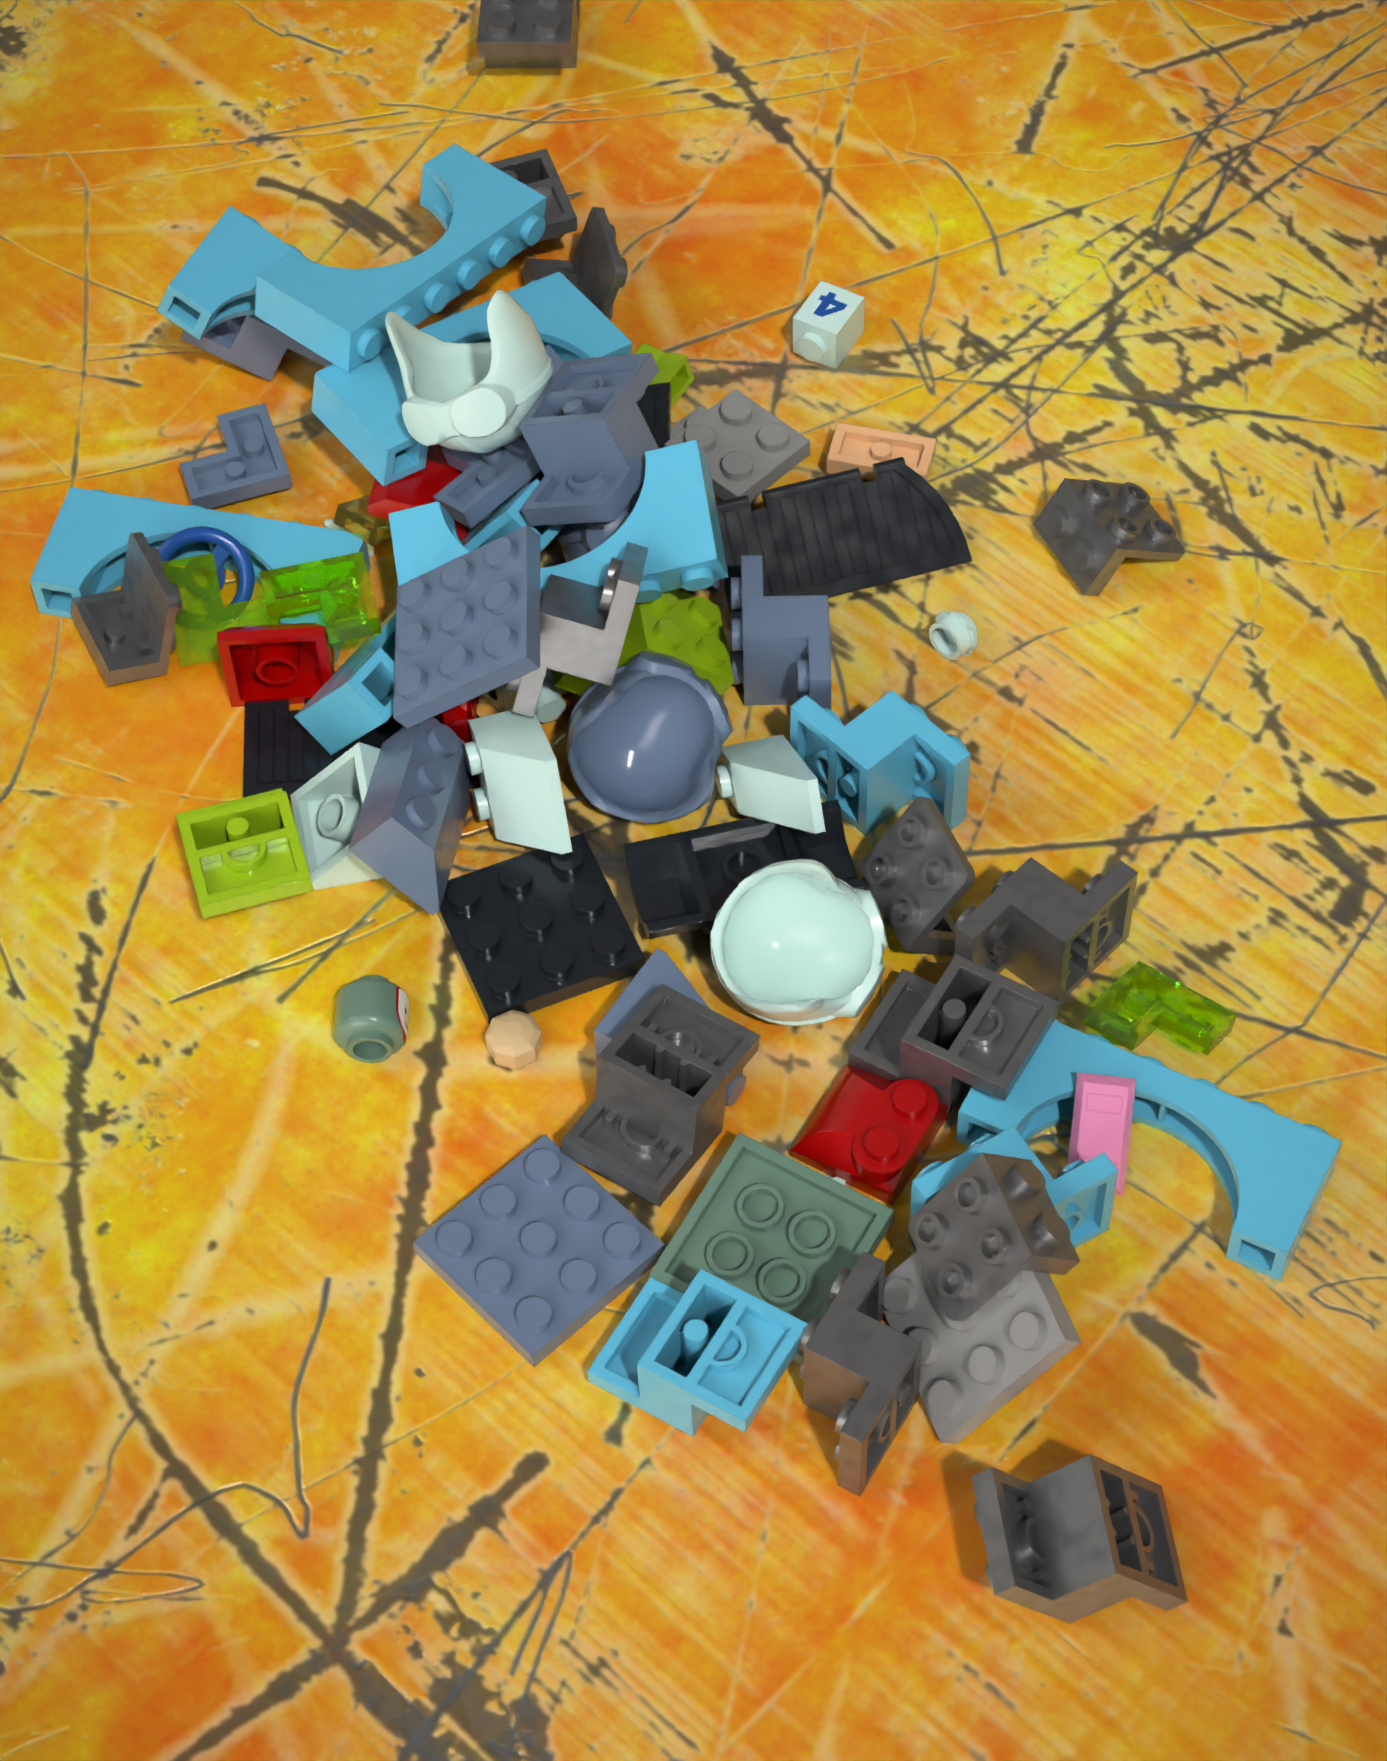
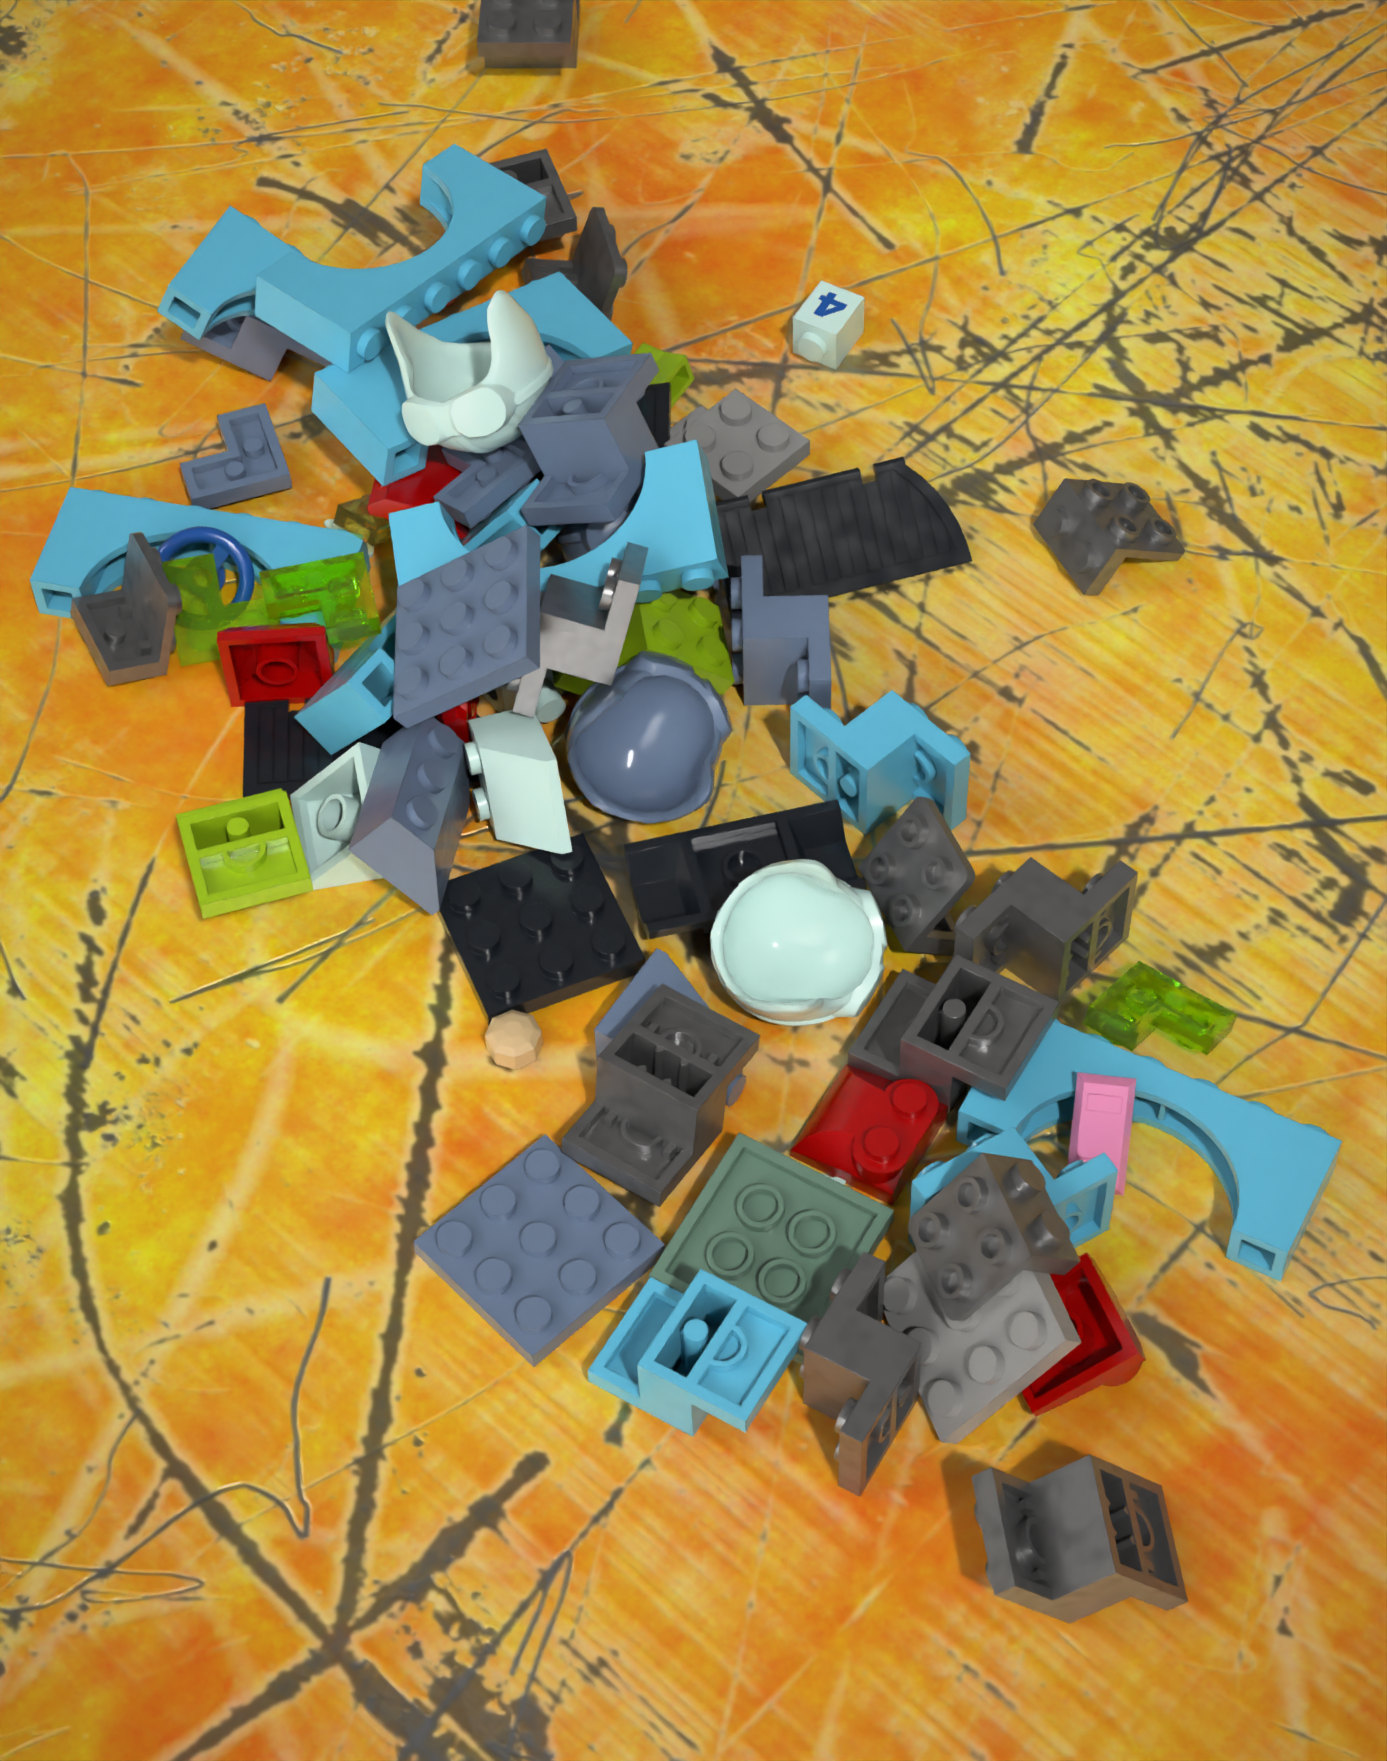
sand green head [334,975,410,1063] -> none
light aqua slope [715,734,826,834] -> none
light nougat plate [826,422,936,482] -> none
light aqua plate [929,610,977,660] -> none
none -> red slope [1022,1252,1146,1417]

